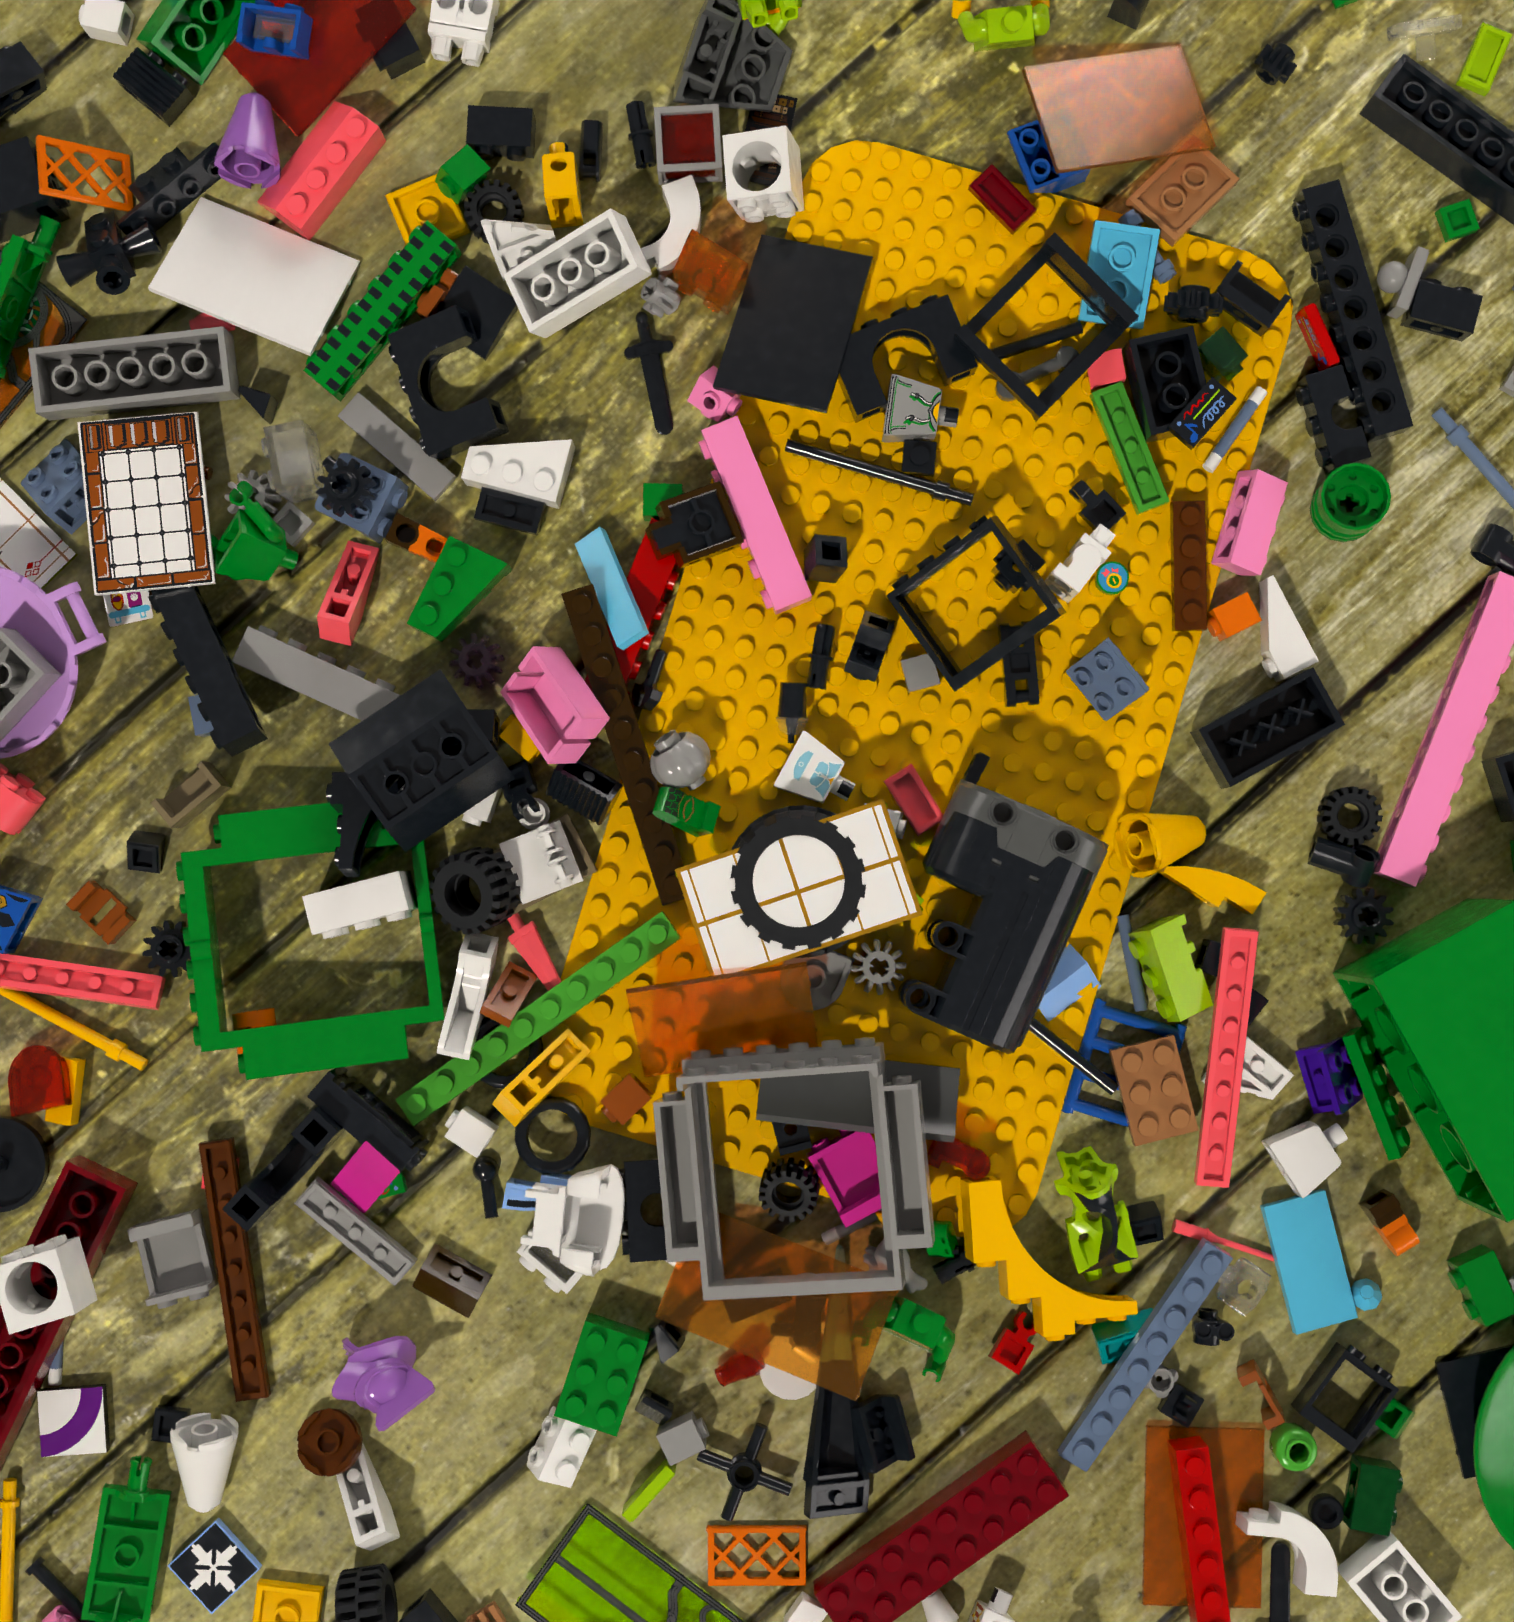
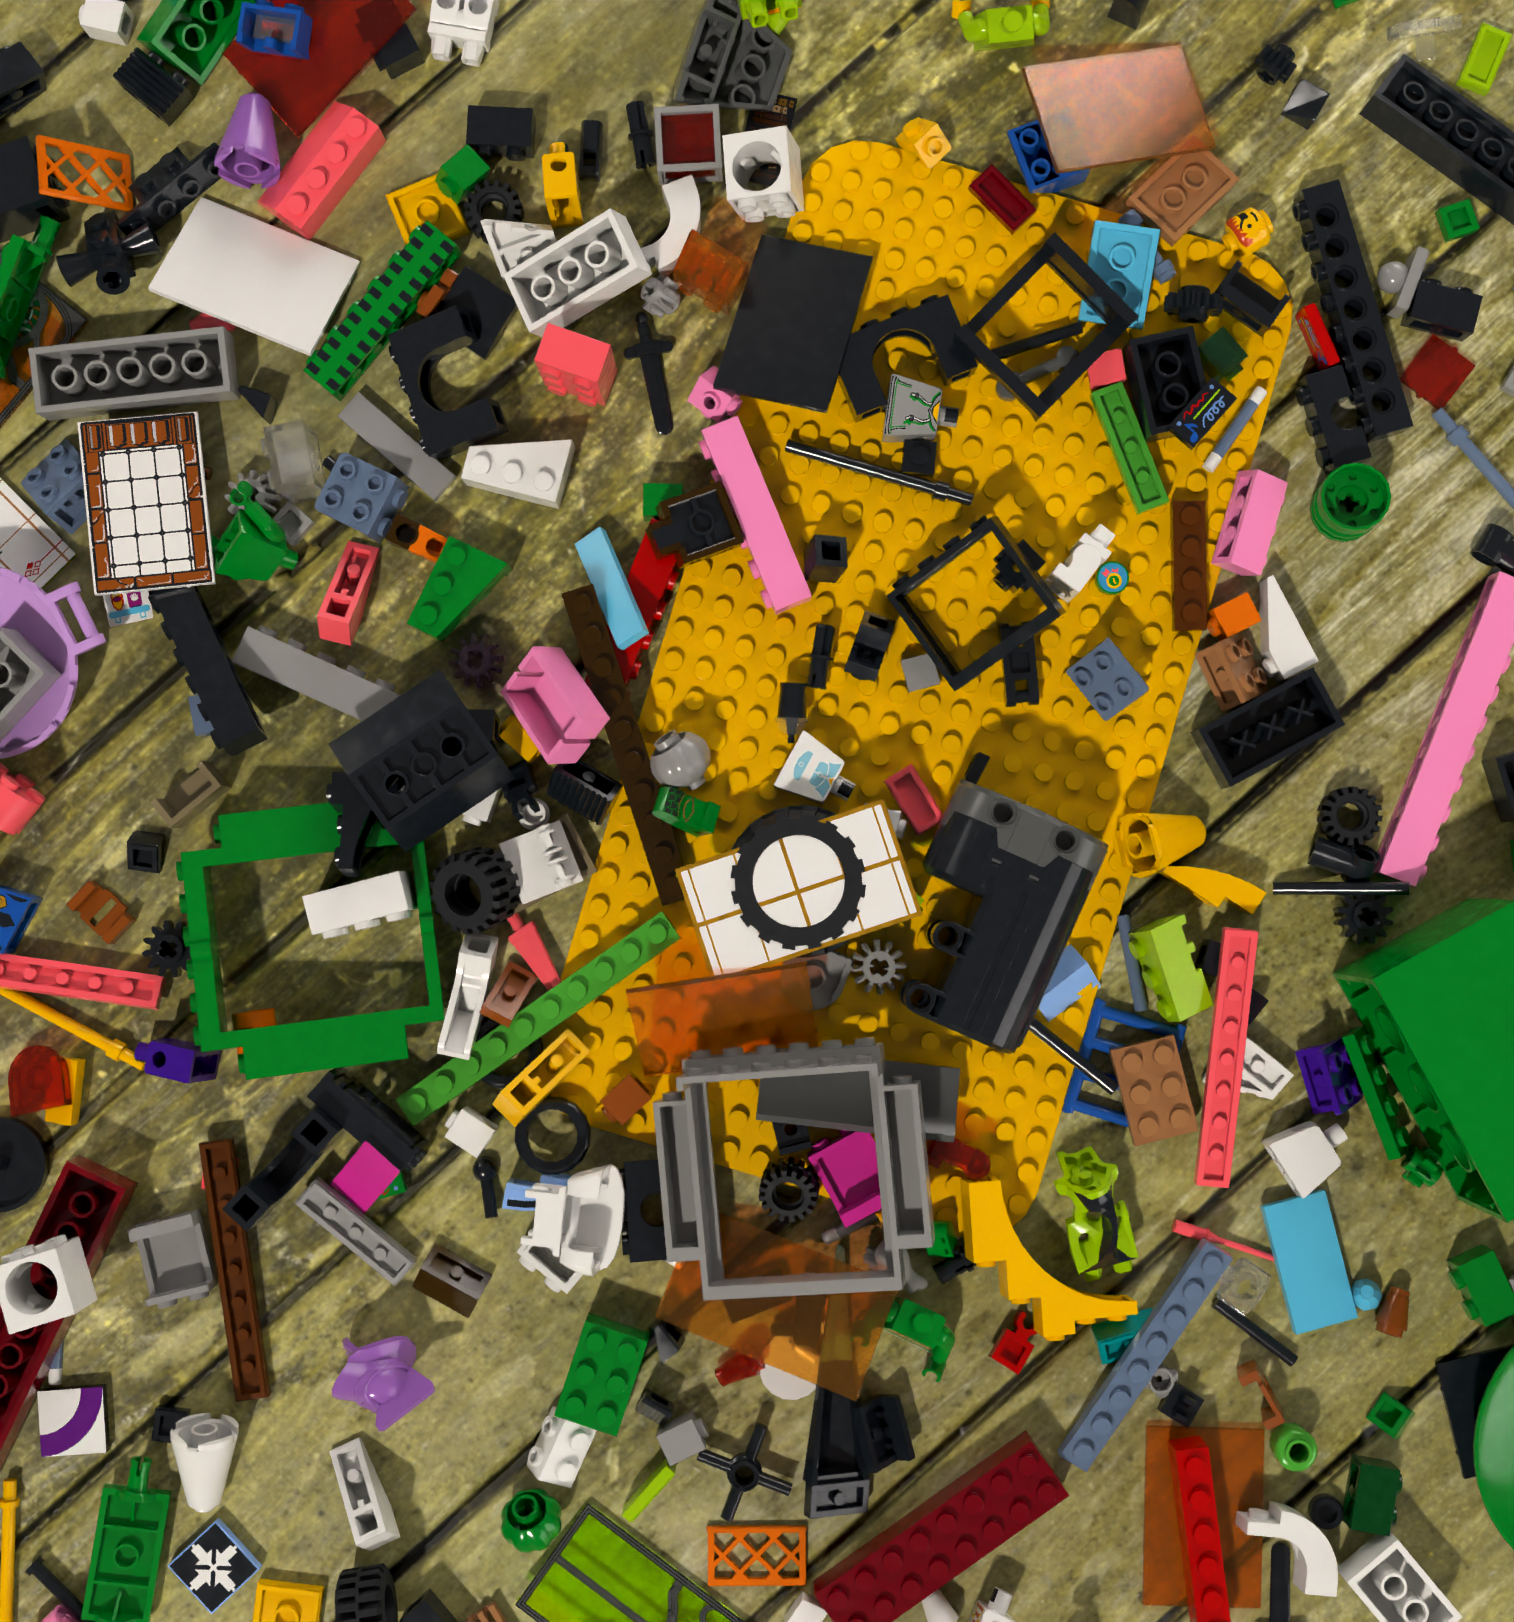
reddish brown tile [297,1408,363,1477] -> none
black gear [316,458,377,518] -> none
black plate [474,487,546,536] -> none
black bar [632,649,668,711] -> none
black plate [1068,480,1126,530] -> none
black slope [1126,1201,1164,1246] -> none
black plate [1192,1308,1235,1346] -> none
black window [1291,1342,1399,1453] -> none
leg [1359,1189,1420,1257] -> none
none -> dark purple torso [134,1038,221,1084]
none -> green plant [501,1488,562,1553]
none -> coral brick [534,323,618,407]
none -> yellow bracket [895,117,951,169]
none -> medium nougat bracket [1194,633,1268,712]
none -> black bar [1211,1296,1298,1366]
none -> yellow head [1222,207,1274,257]
none -> black bar [1273,882,1409,895]
none -> black slope [1280,79,1330,130]
none -> dark orange cone [1374,1286,1410,1338]
none -> clear red piece [1399,334,1475,410]
none -> green gear [1400,1146,1443,1188]

